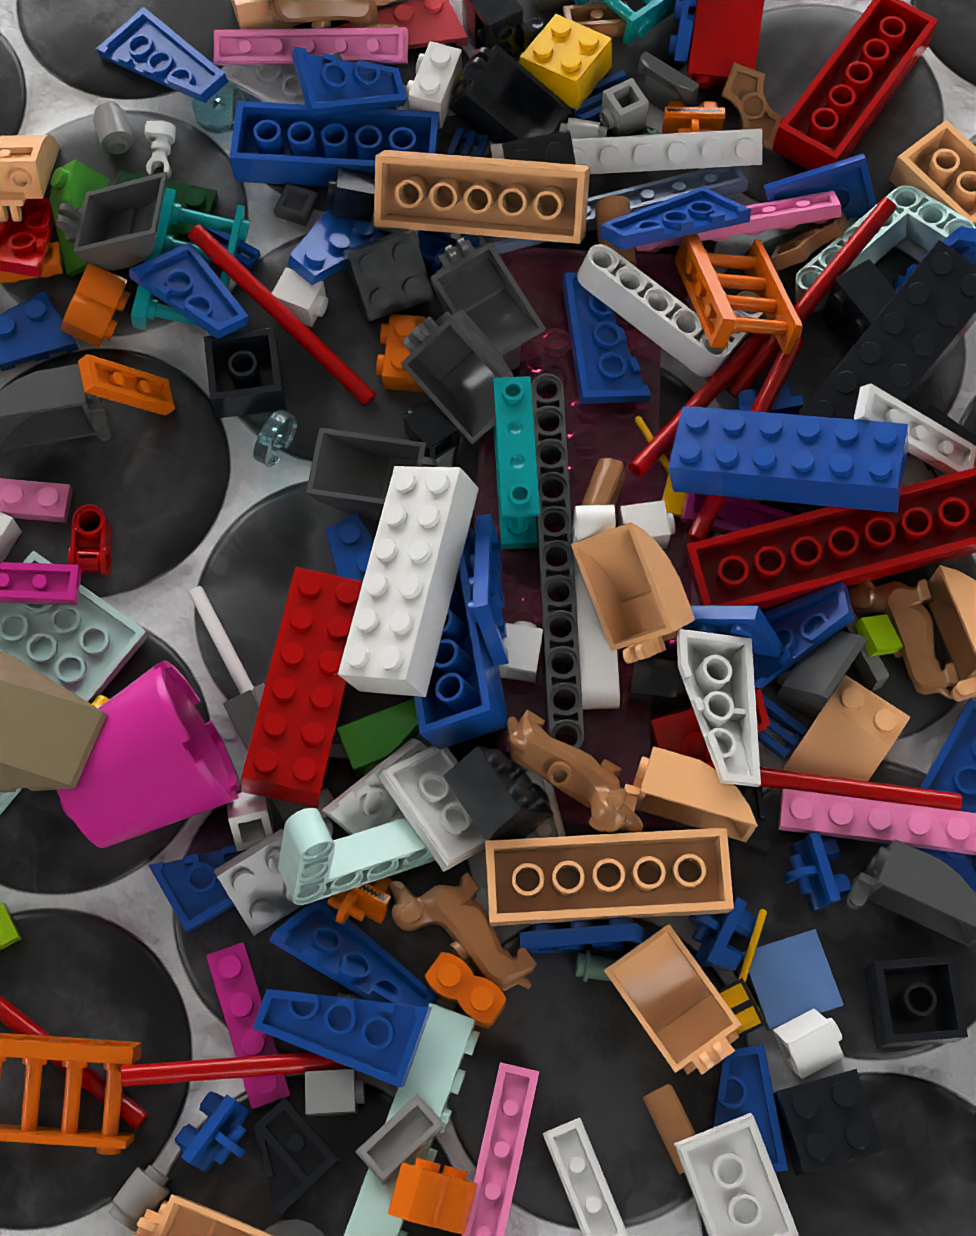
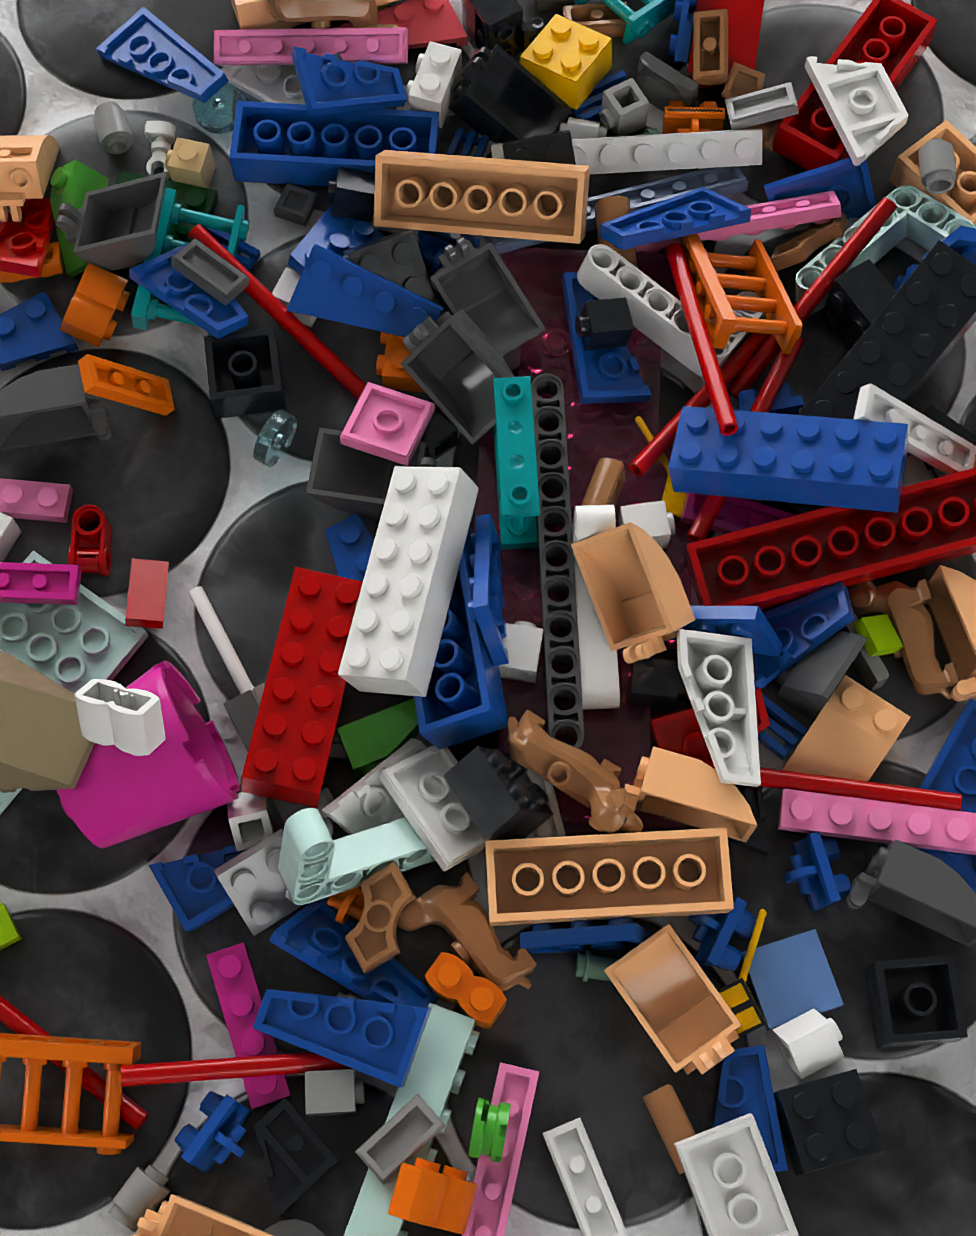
none -> white brick [74,679,166,756]
none -> tile [125,558,169,629]
none -> tan brick [165,137,216,188]
none -> dark grey tile [171,238,249,306]
none -> blue wing [286,244,443,337]
none -> bright pink tile [340,382,435,466]
none -> medium nougat tile [345,862,416,974]
none -> bright green wheel [468,1098,511,1163]
none -> black brick [575,297,634,351]
none -> red piece [665,243,739,436]
none -> medium nougat brick [693,9,728,85]
none -> light grey tile [725,82,799,130]
none -> white wing [805,56,908,166]
none -> light grey brick [918,138,957,194]

